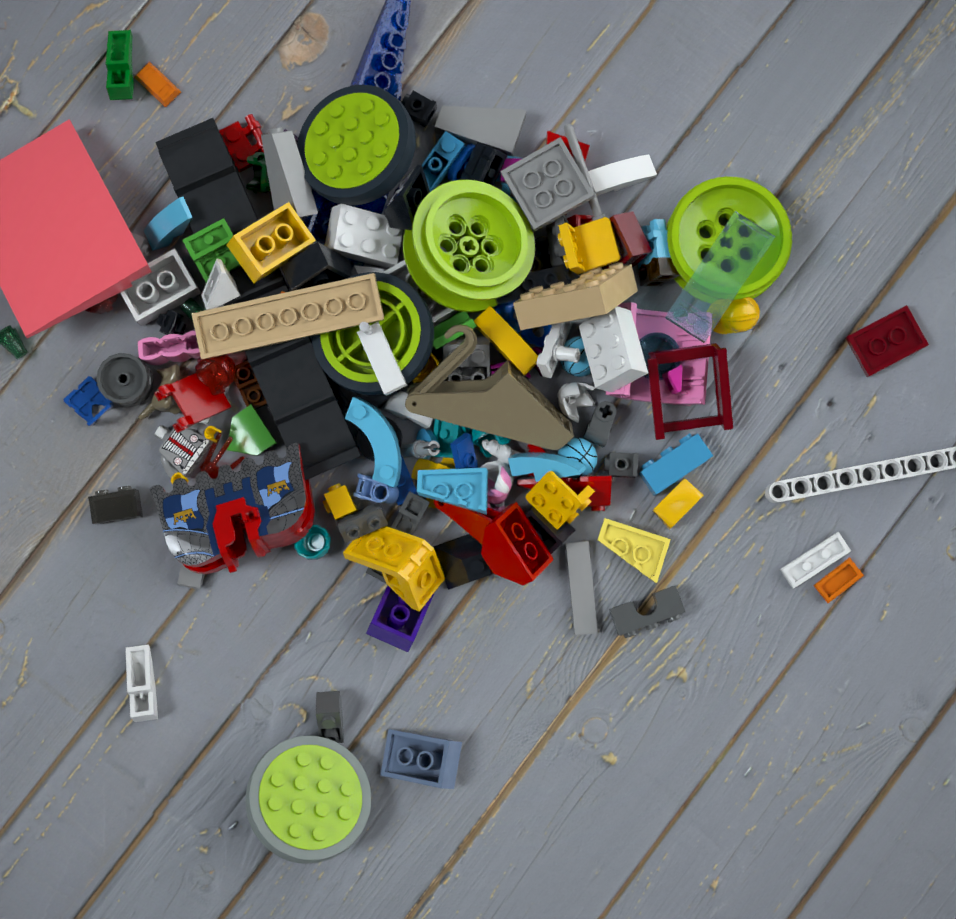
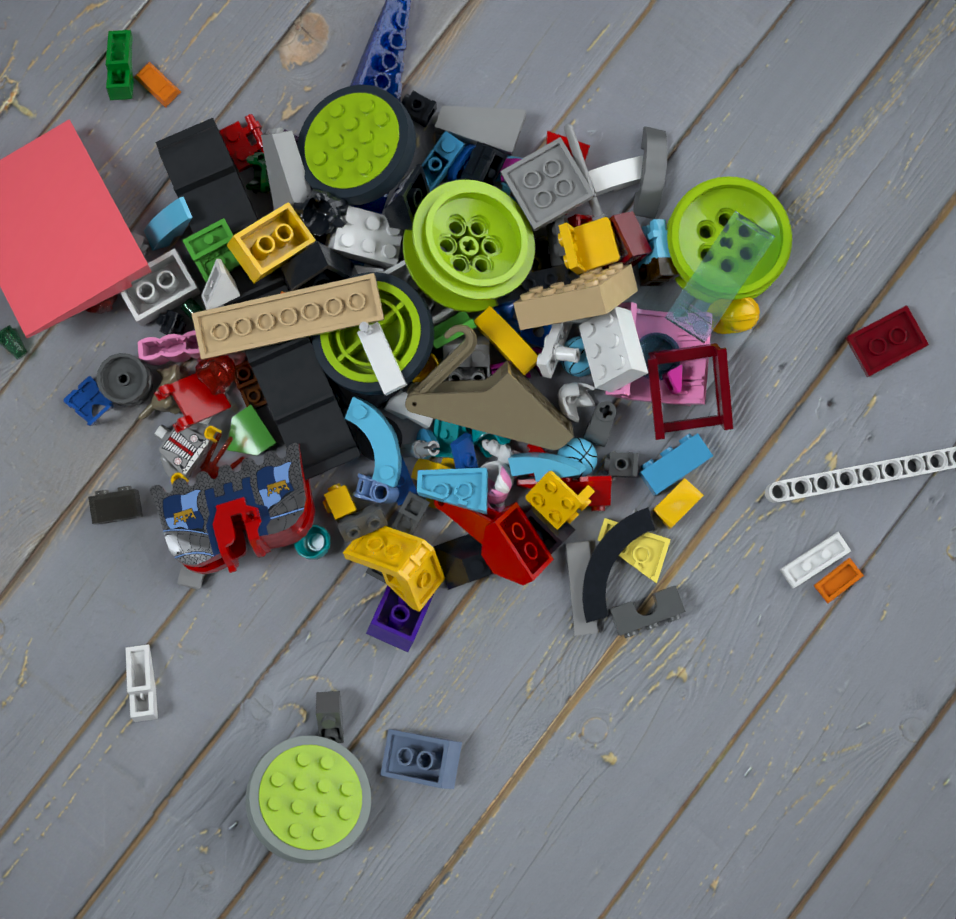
none -> black hair [293,188,348,238]
none -> black tile [582,507,655,623]
none -> dark grey slope [633,126,667,219]

